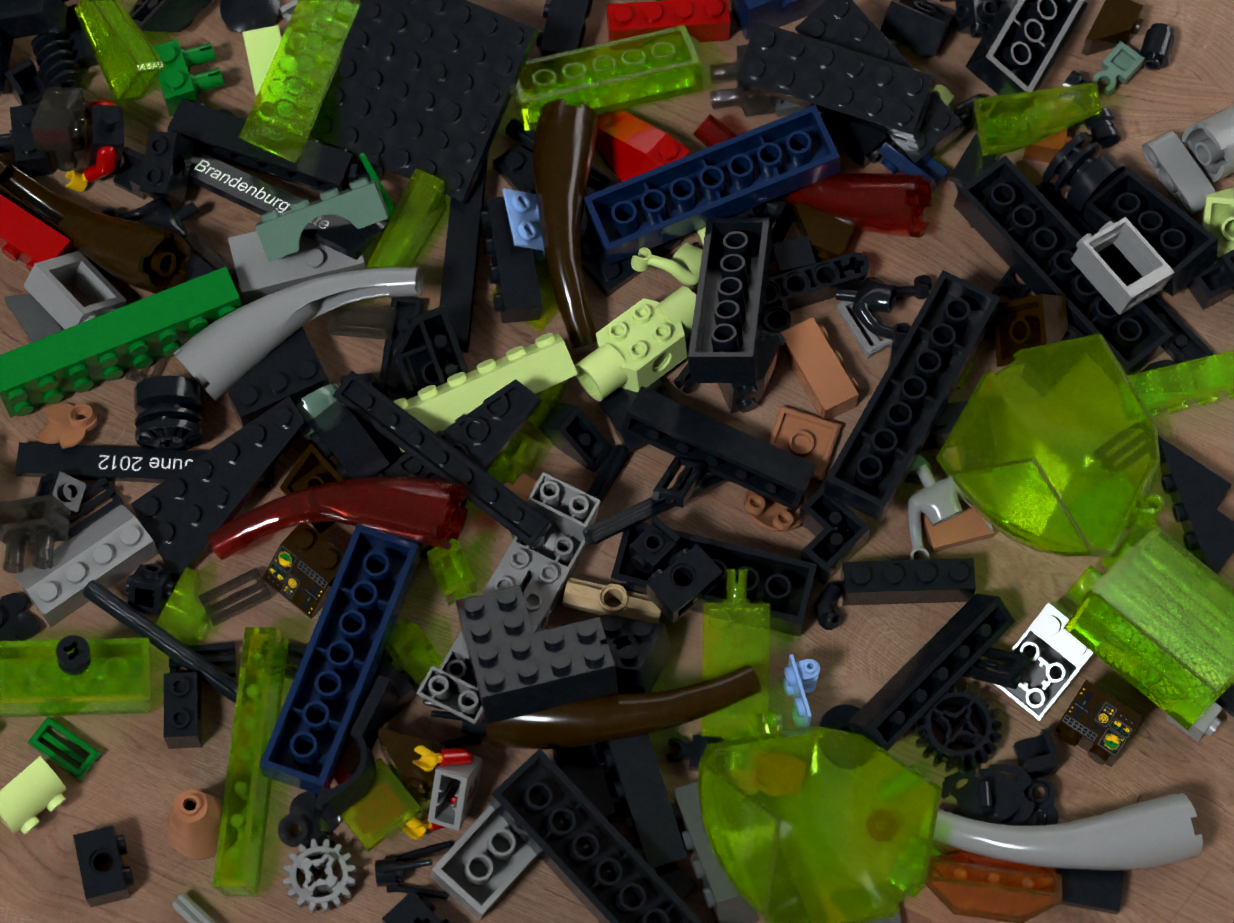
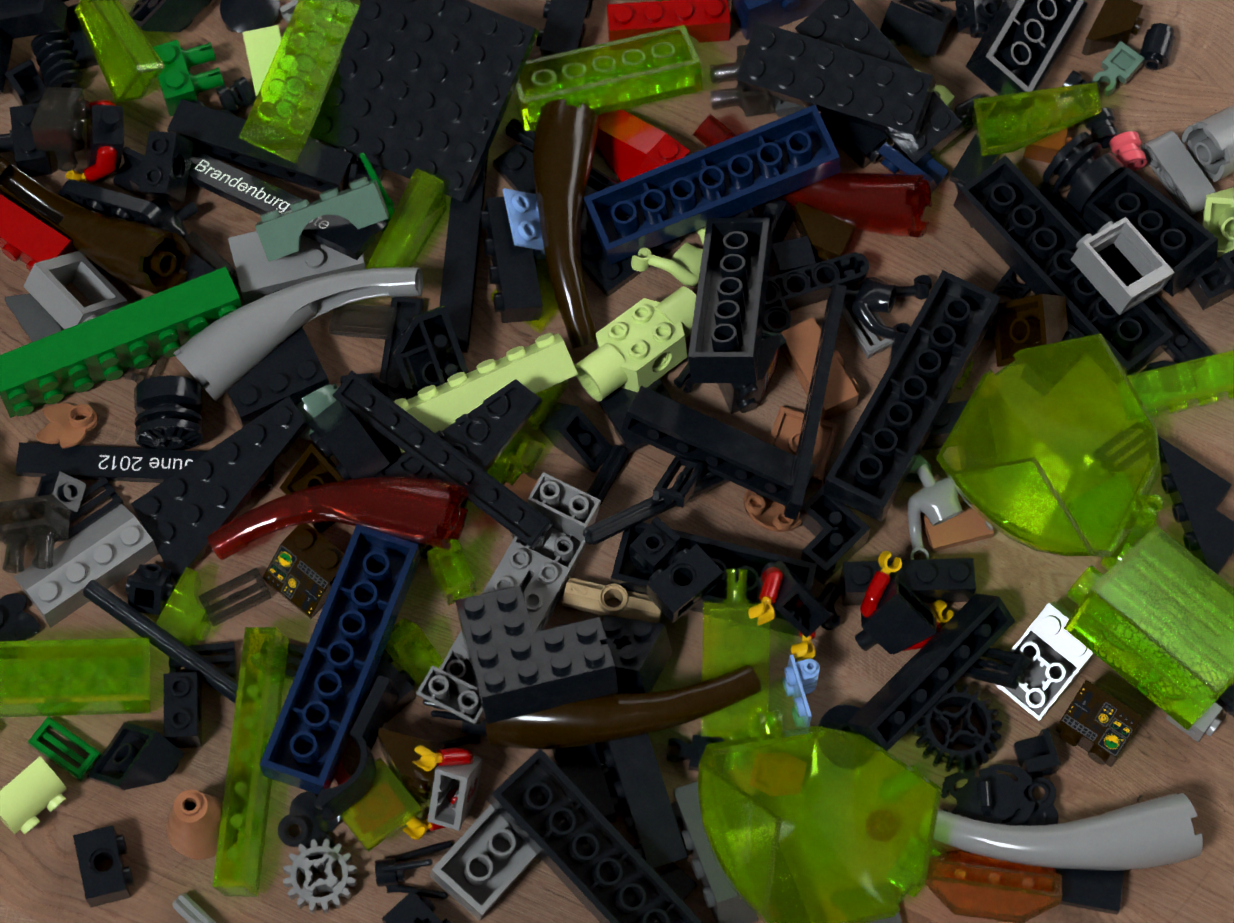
black wheel [56,635,91,675] -> none
none -> black beam [58,179,164,228]
none -> black slope [87,722,184,790]
none -> black wheel [216,76,257,114]
none -> torso [748,561,831,661]
none -> black tile [784,284,847,520]
none -> black torso [855,551,954,654]
none -> coral wheel [1109,131,1147,172]

